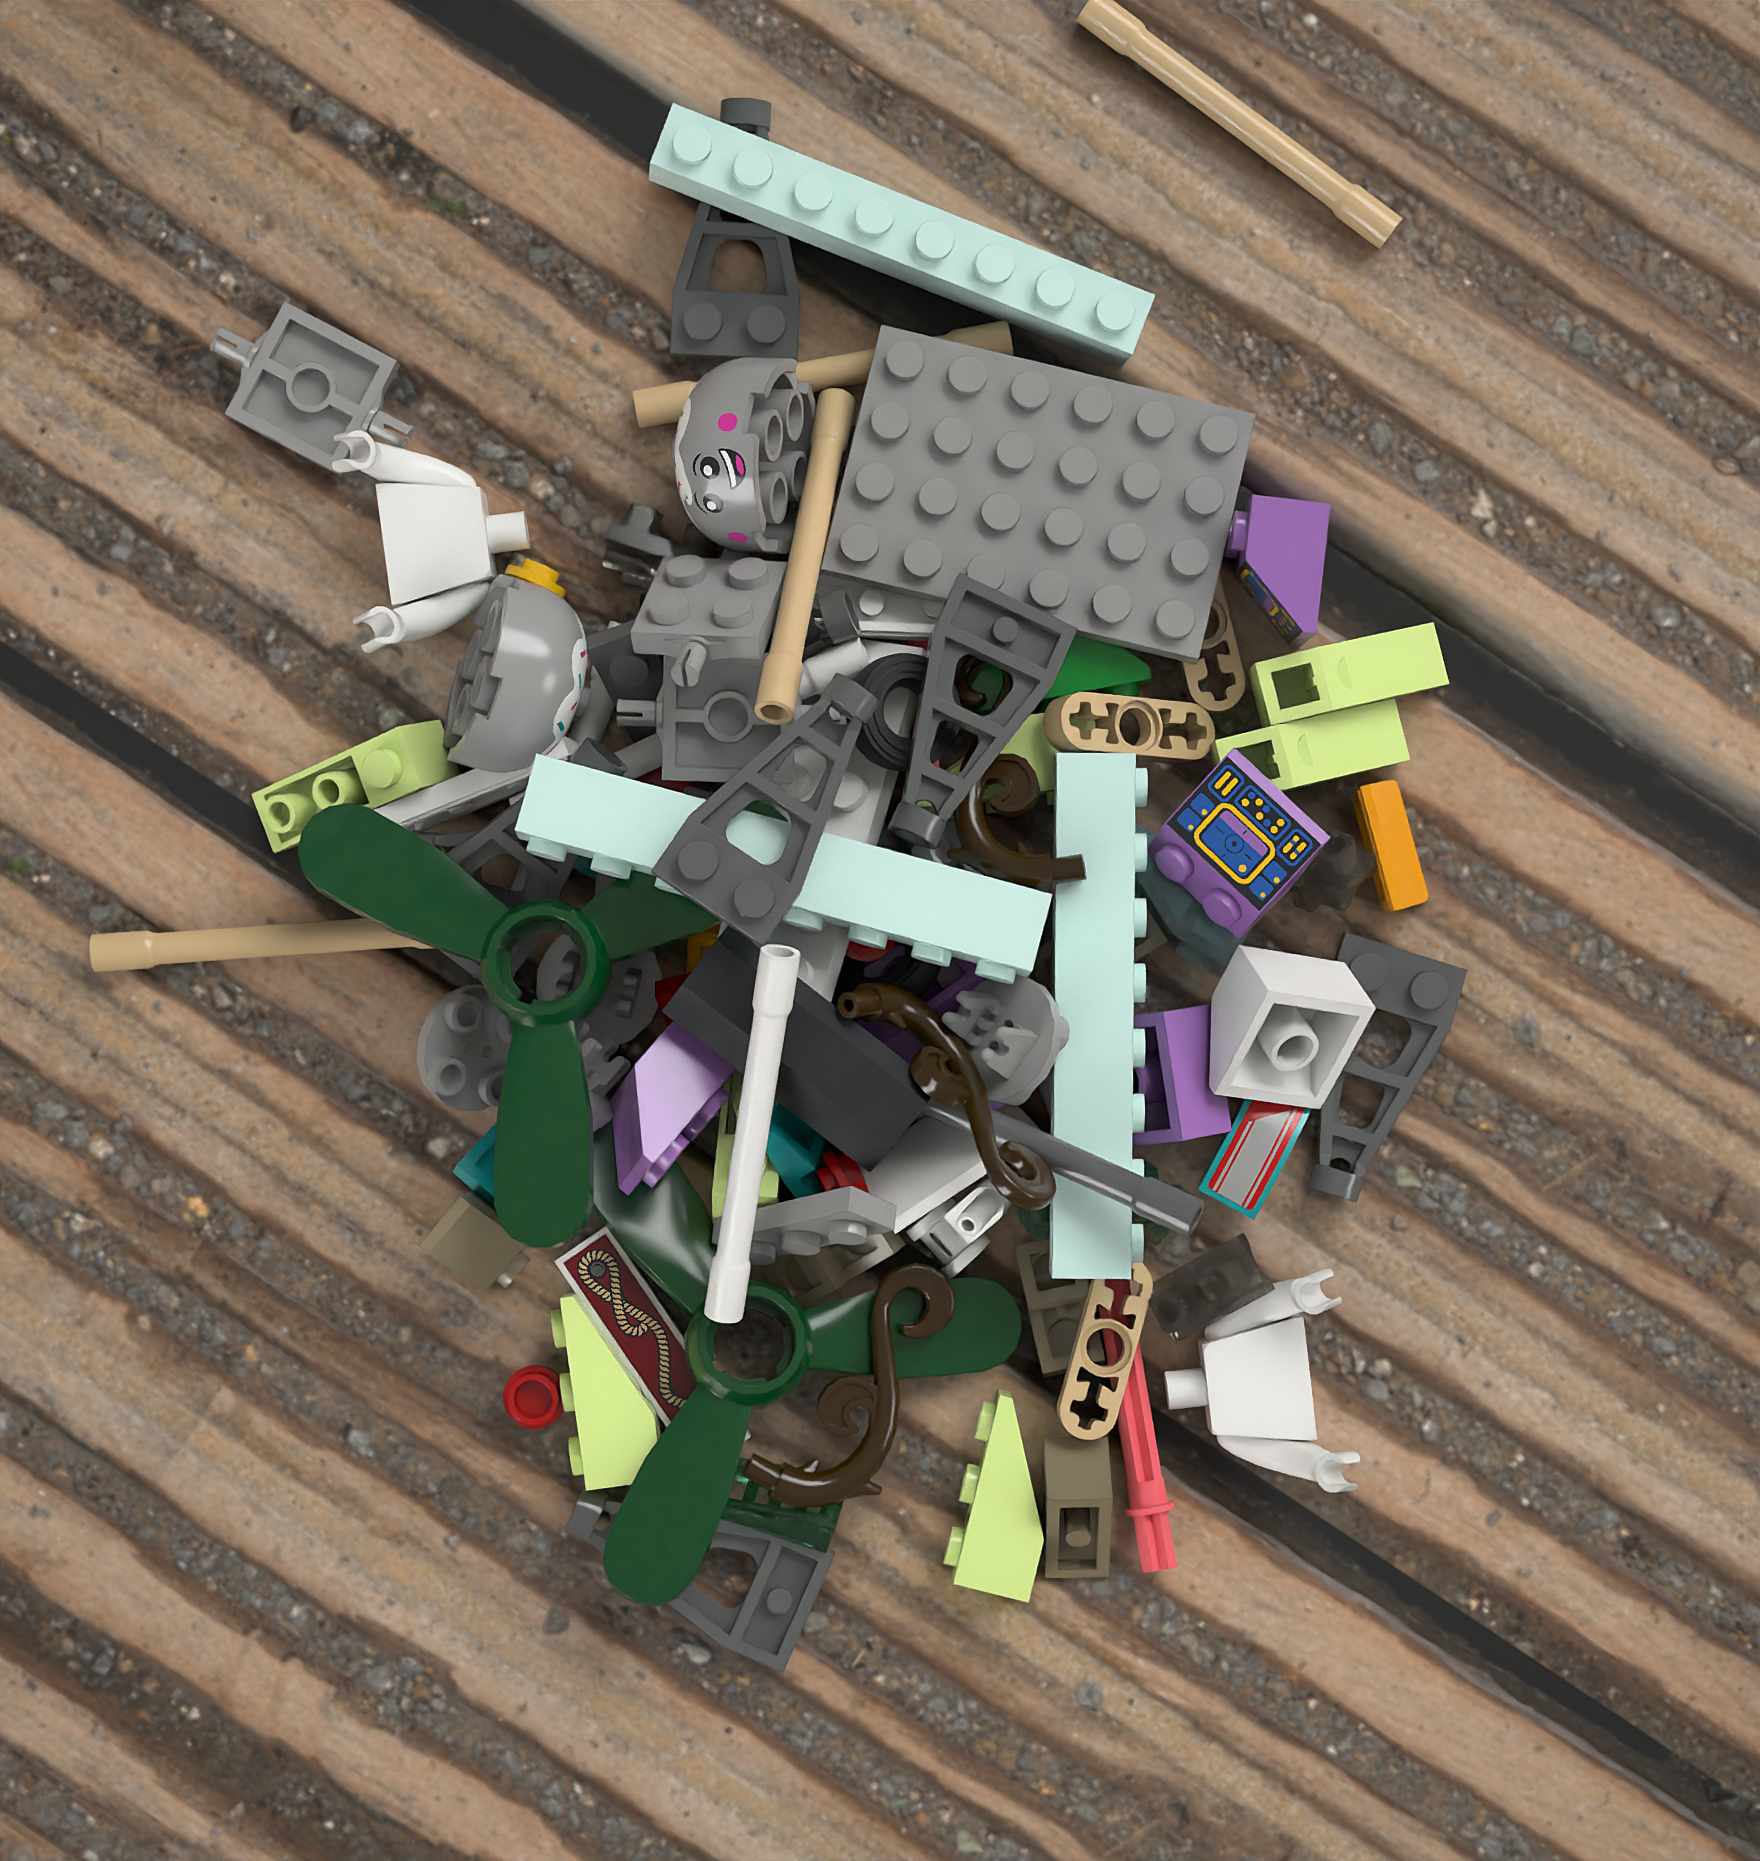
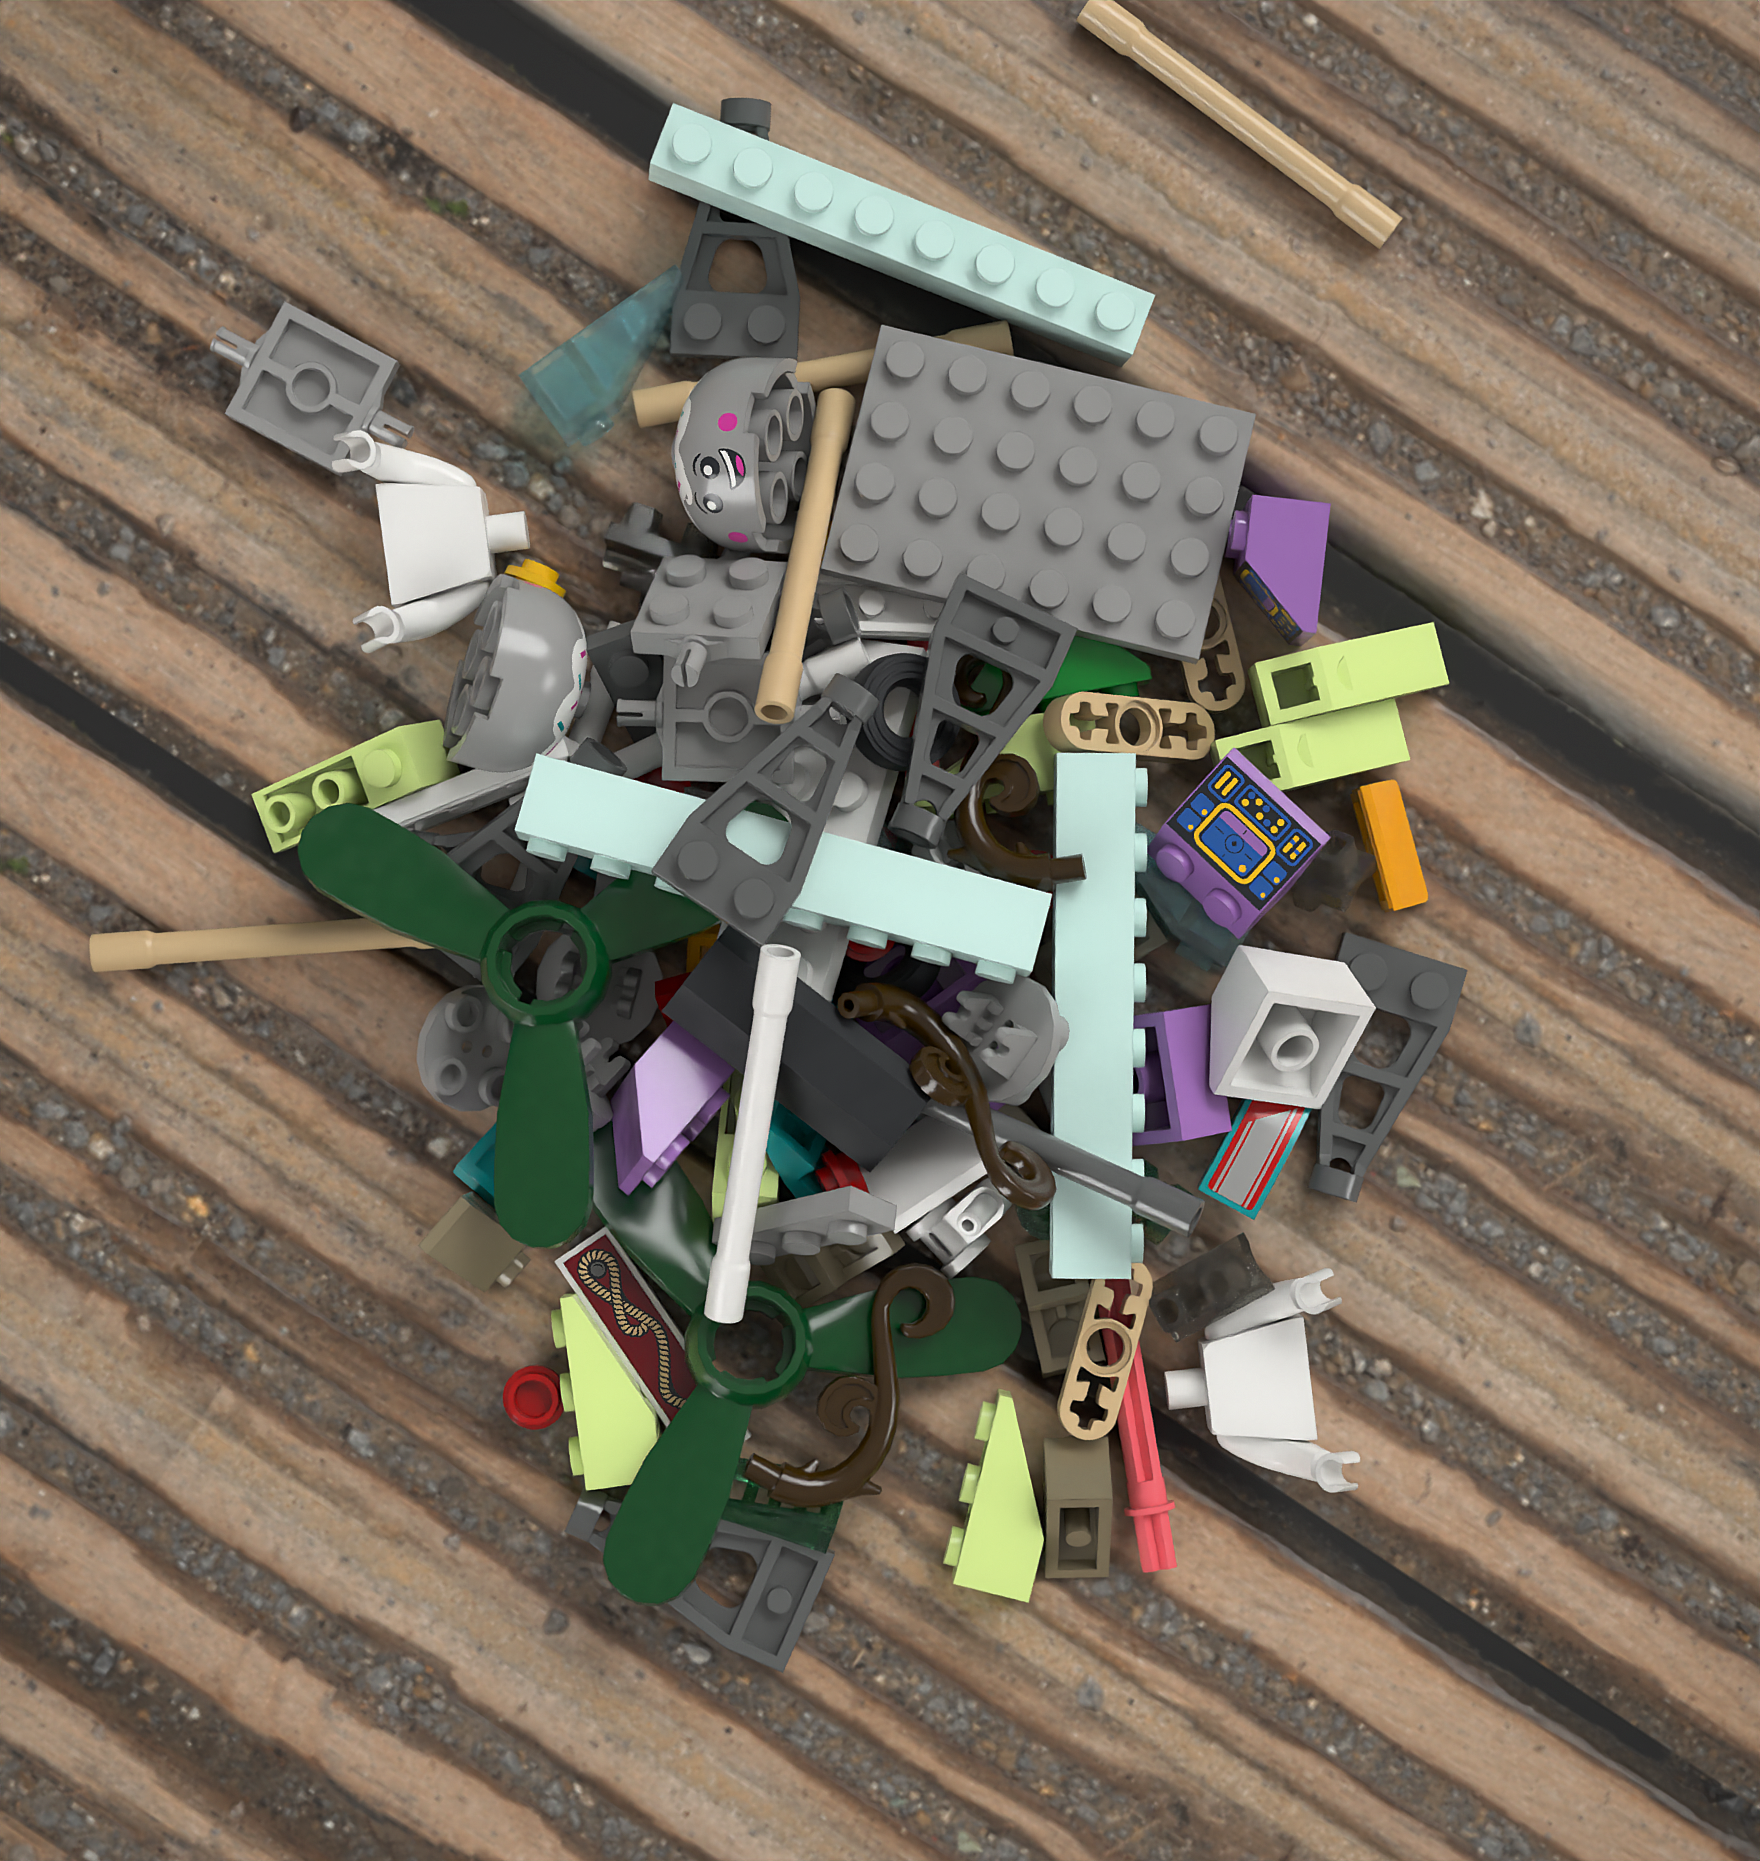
none -> clear light blue slope [518,264,685,448]

